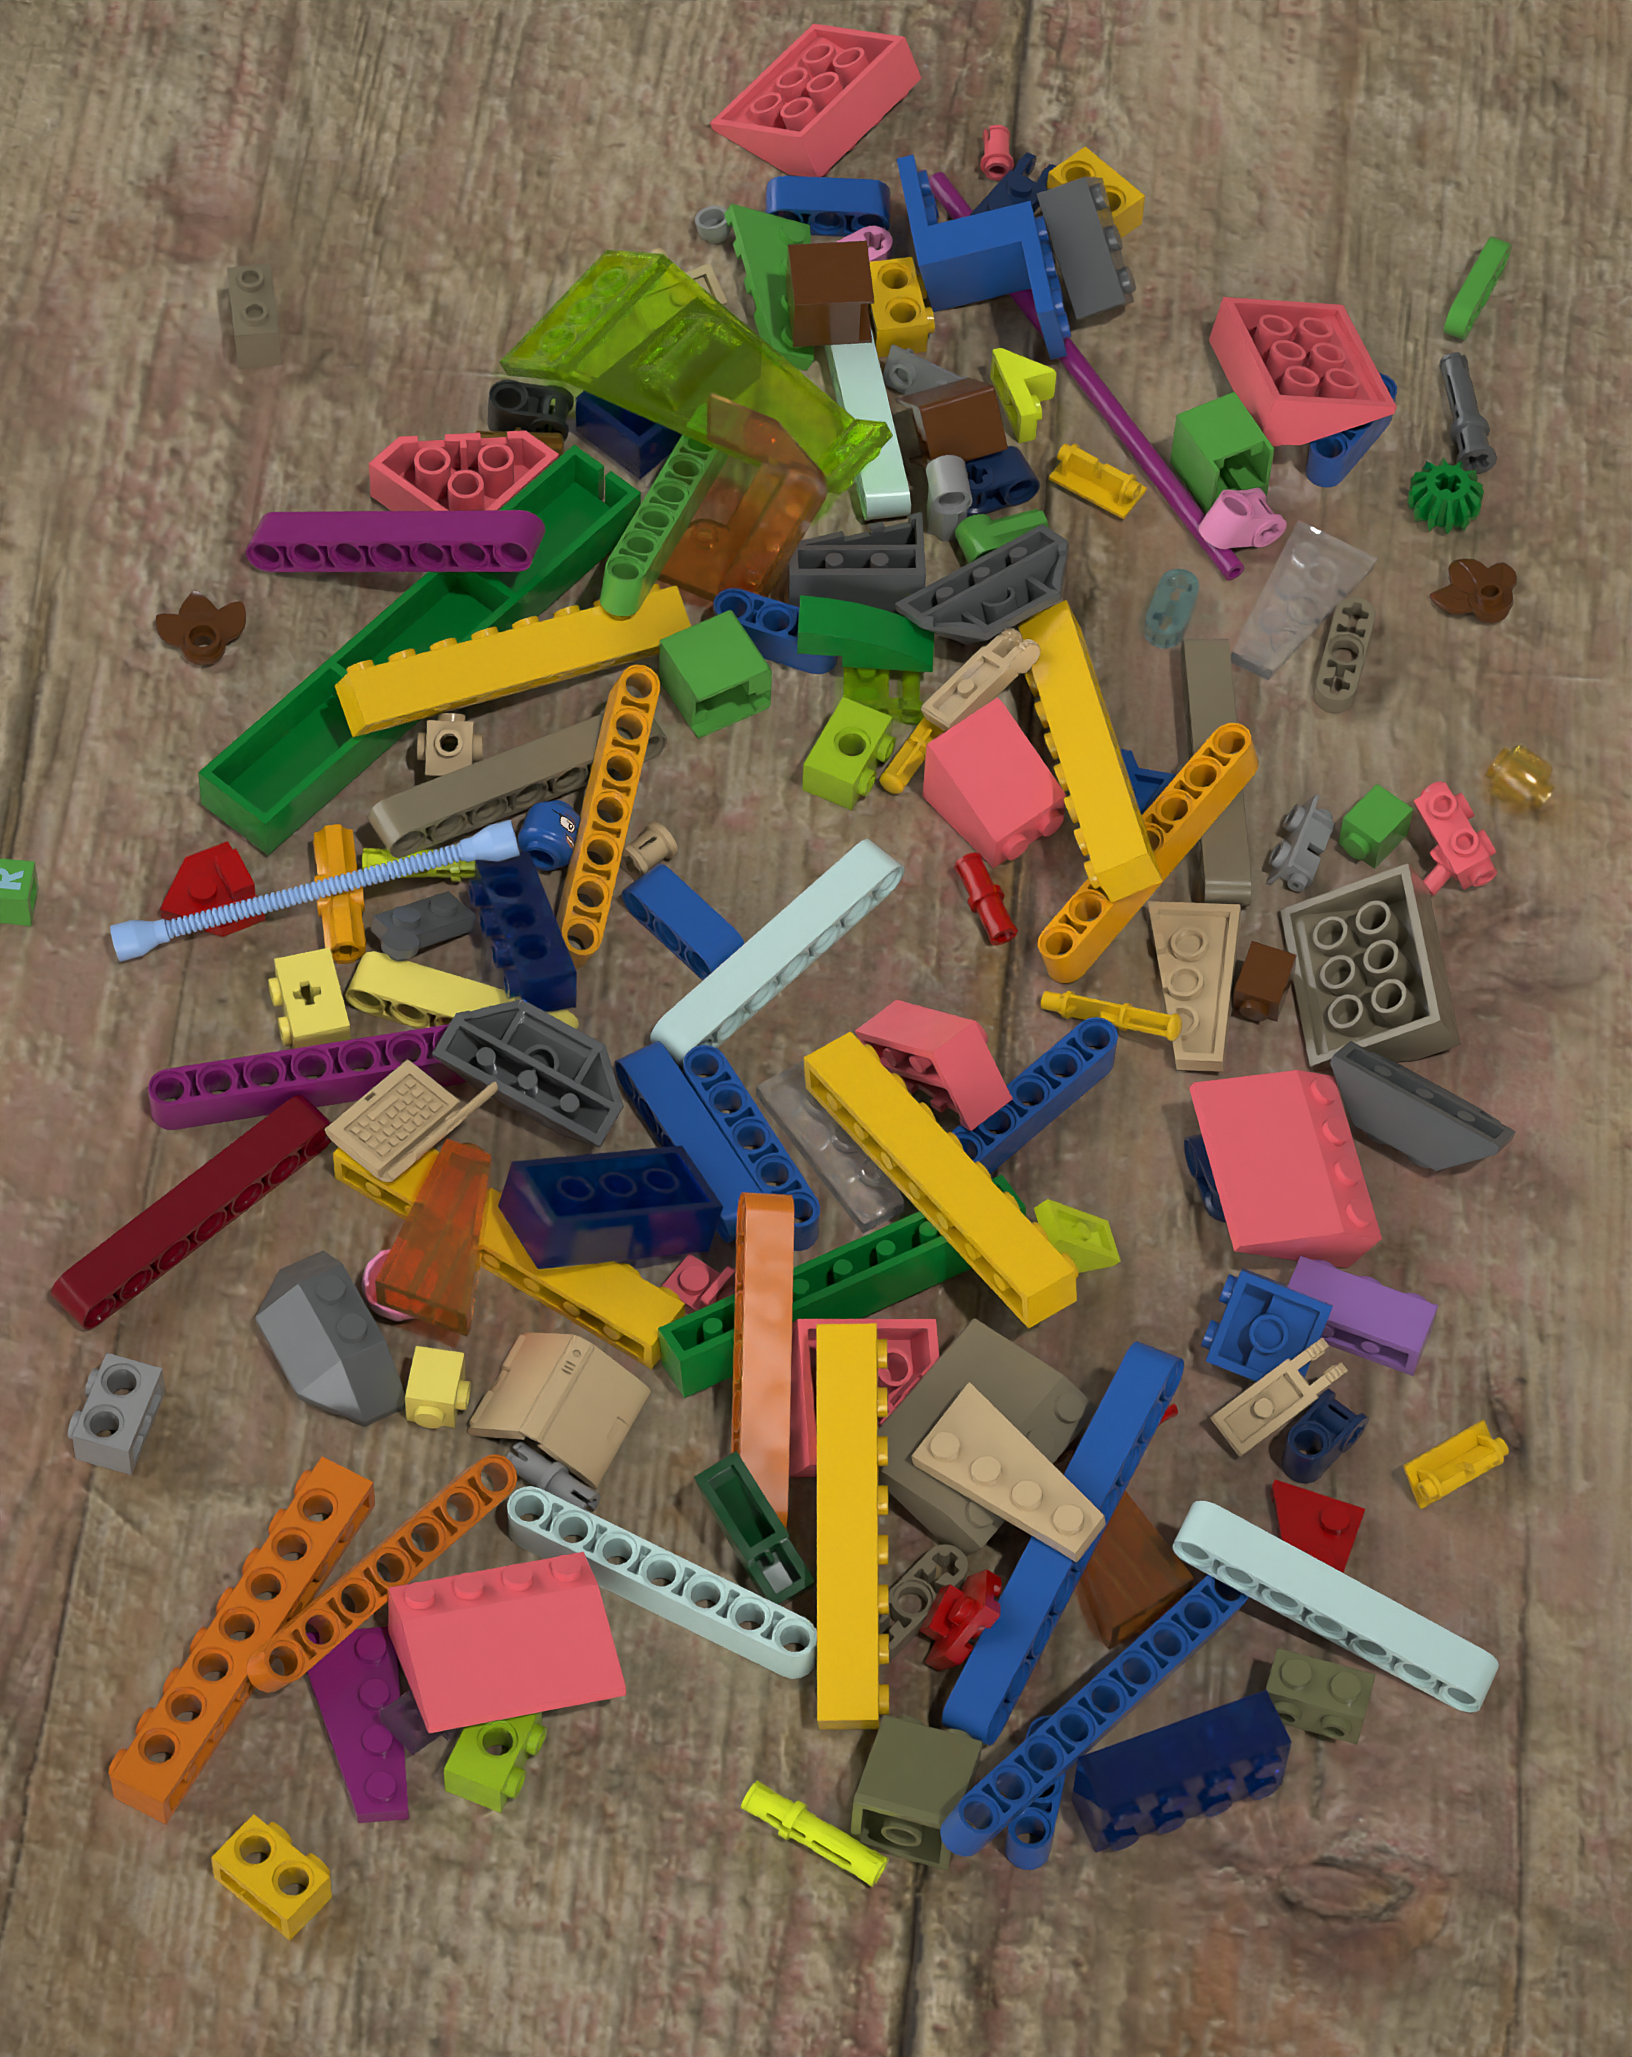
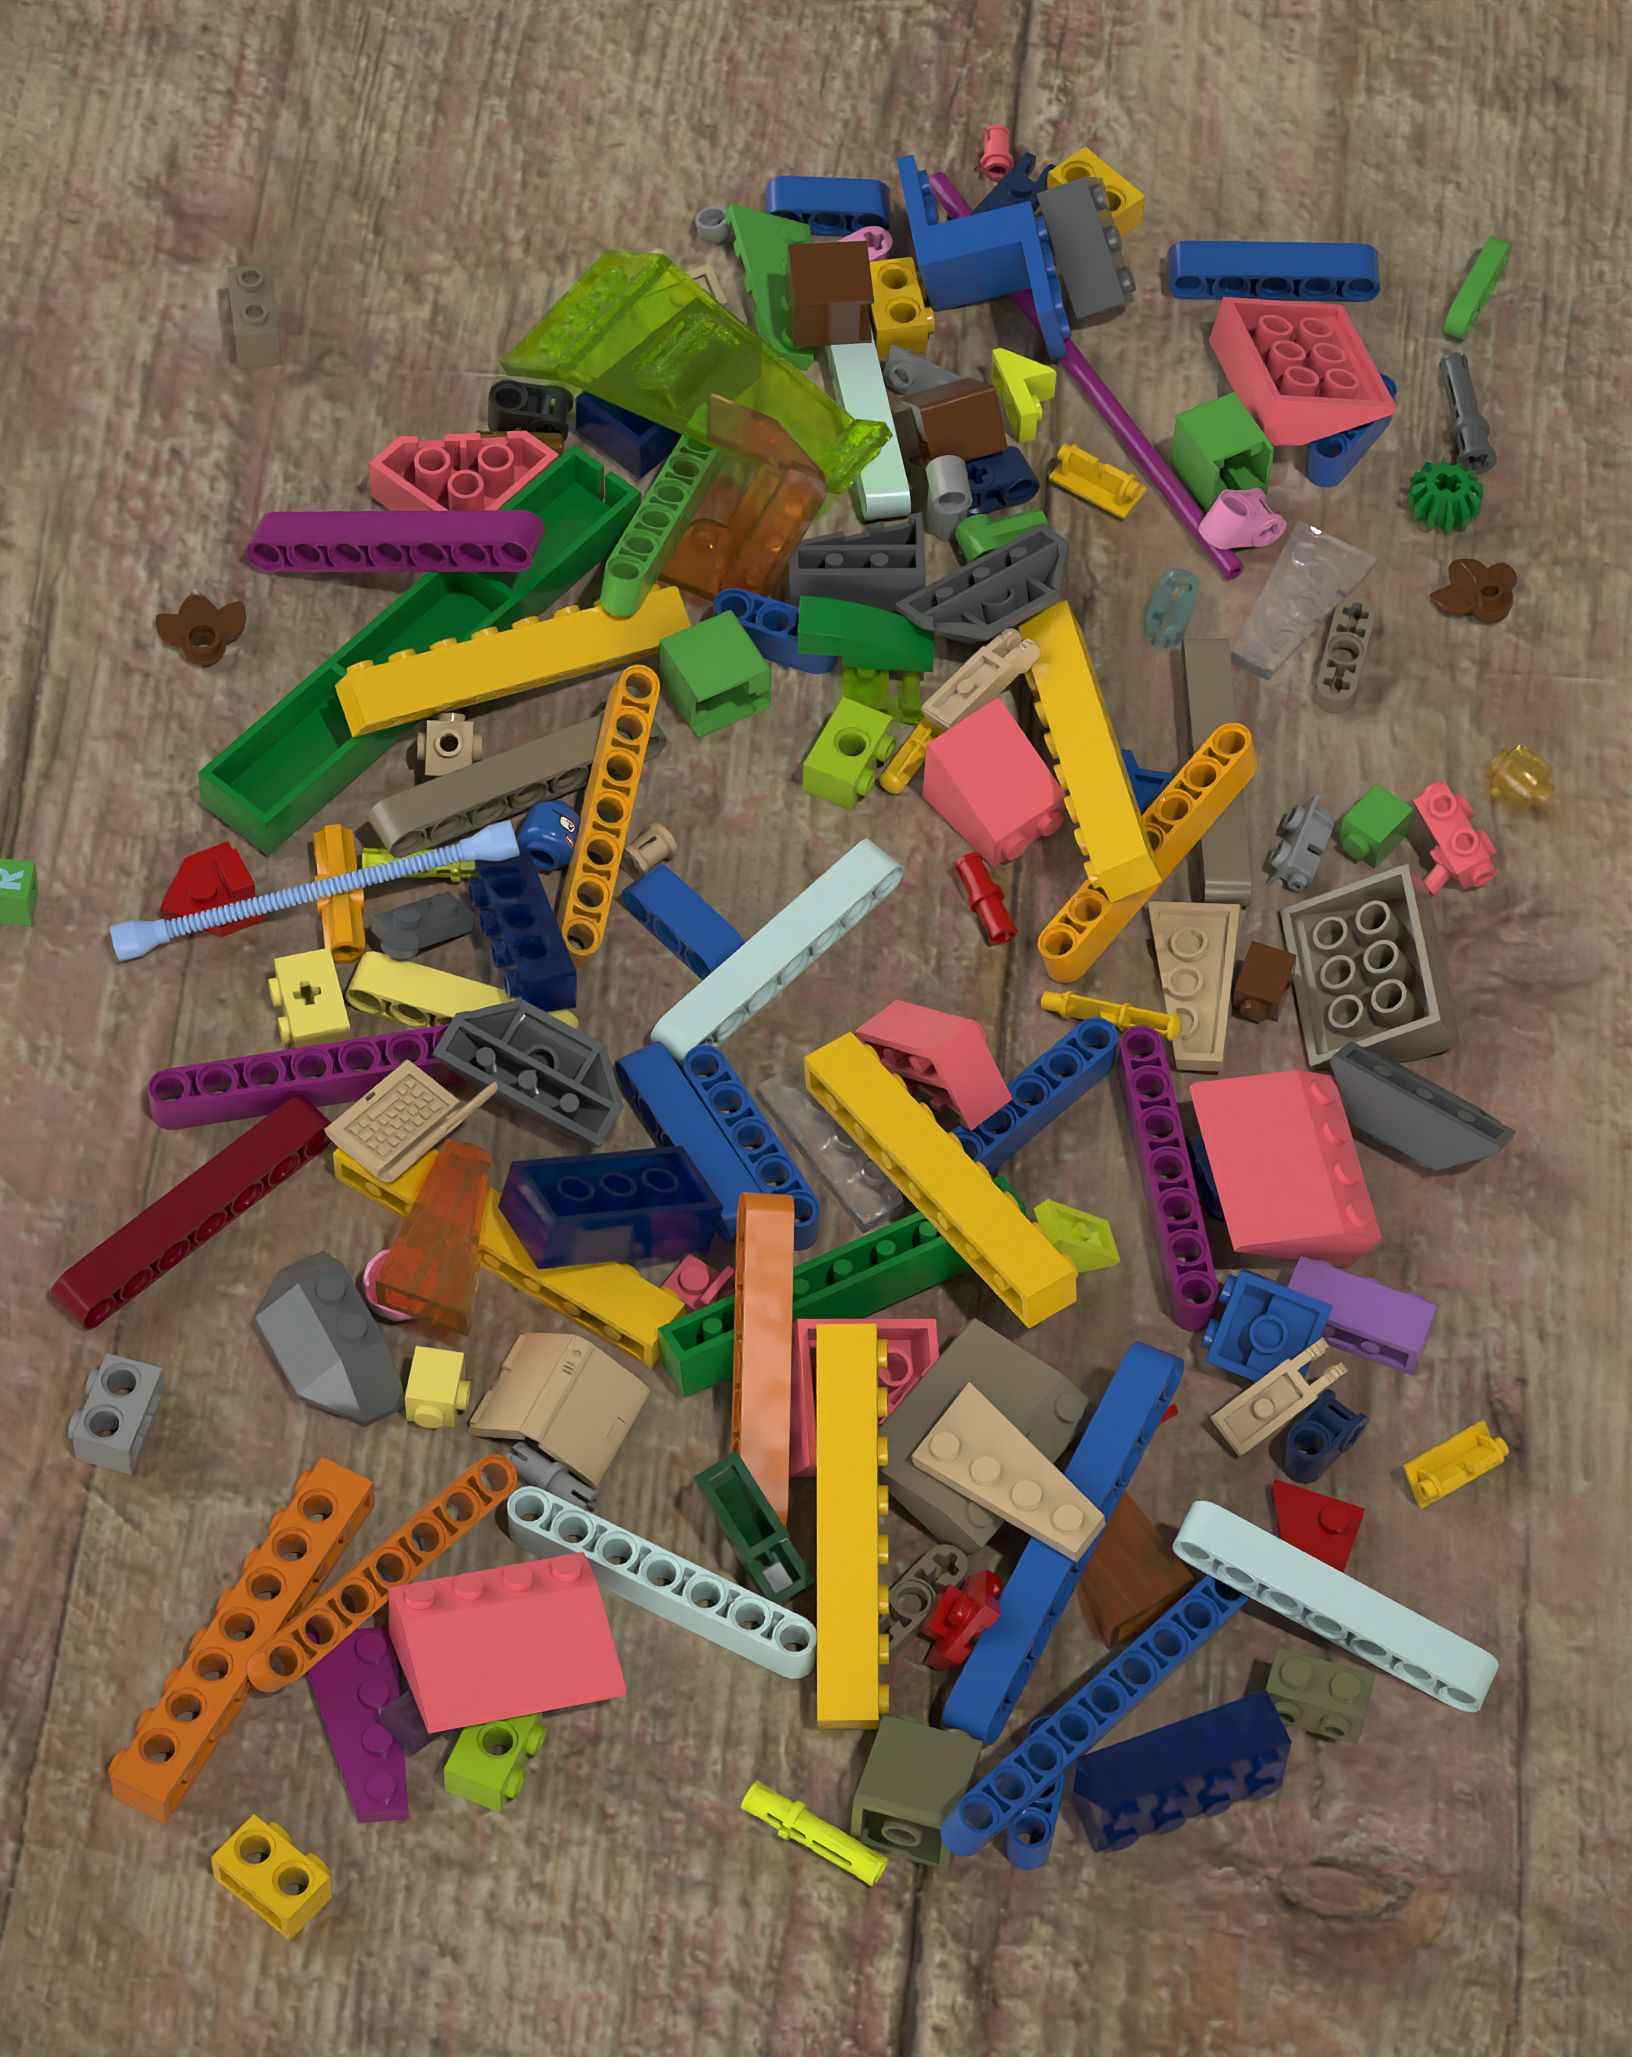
coral slope [710,24,922,177] -> none
none -> magenta beam [1117,1025,1218,1332]
none -> blue beam [1167,241,1381,302]

